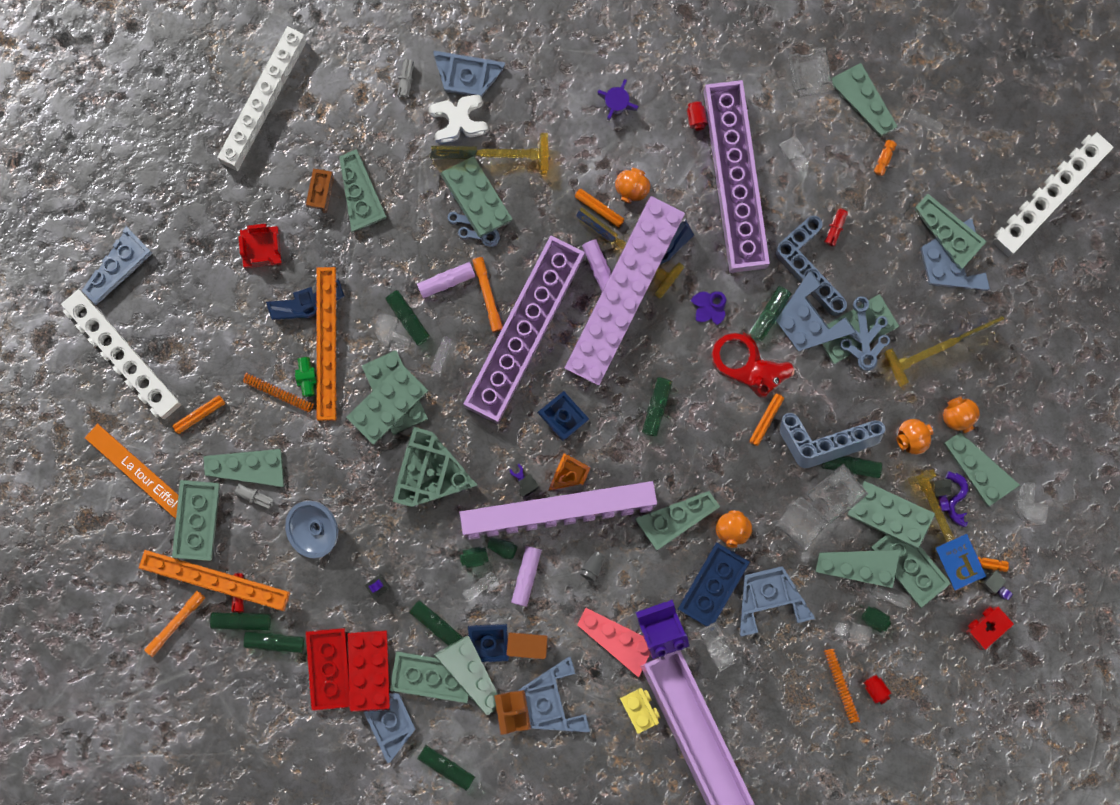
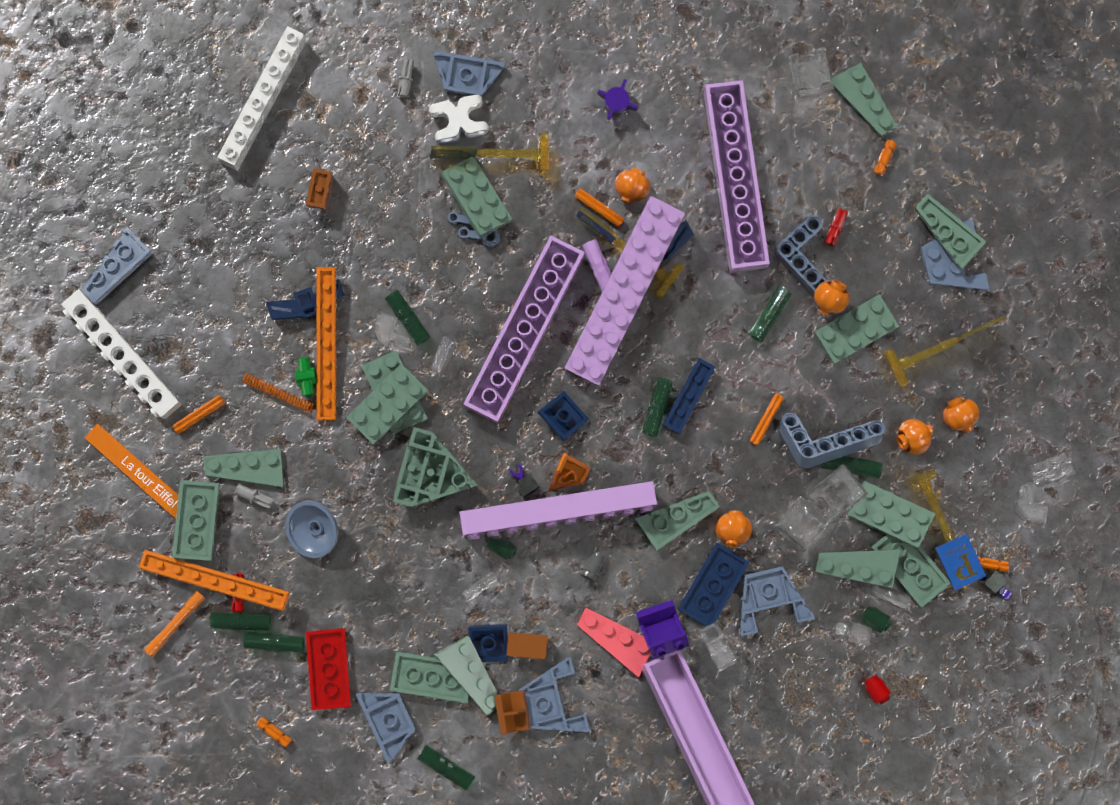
red panel [238,224,282,269] -> none
sand green wing [339,149,387,233] -> none
red plate [348,631,390,712] -> none
pearl dark grey piece [365,574,391,600] -> none
clear green axle [409,600,464,646] -> none
lavender axle [417,262,476,298] -> none
clear green brick [460,546,489,569] -> none
orange piece [472,257,503,333] -> none
lavender axle [511,546,542,607] -> none
light yellow bracket [620,688,661,734] -> none
red brick [686,101,708,131] -> none
dark purple plate [691,291,726,325] -> none
red animal [711,332,795,397] -> none
sand blue wing [776,272,856,351] -> none
clear plate [779,135,810,173] -> none
orange piece [824,649,861,724] -> none
sand blue plant [840,296,890,371] -> none
pearl dark grey piece [930,479,952,511] -> none
sand green wing [943,432,1020,507] -> none
dark purple animal [946,471,968,527] -> none
red brick [966,606,1014,650] -> none
white brick [992,132,1113,257] -> none
none -> orange axle [256,717,291,747]
none -> dark blue gear [663,358,715,435]
none -> orange plant [814,279,850,316]
none -> clear brick [1029,452,1076,489]

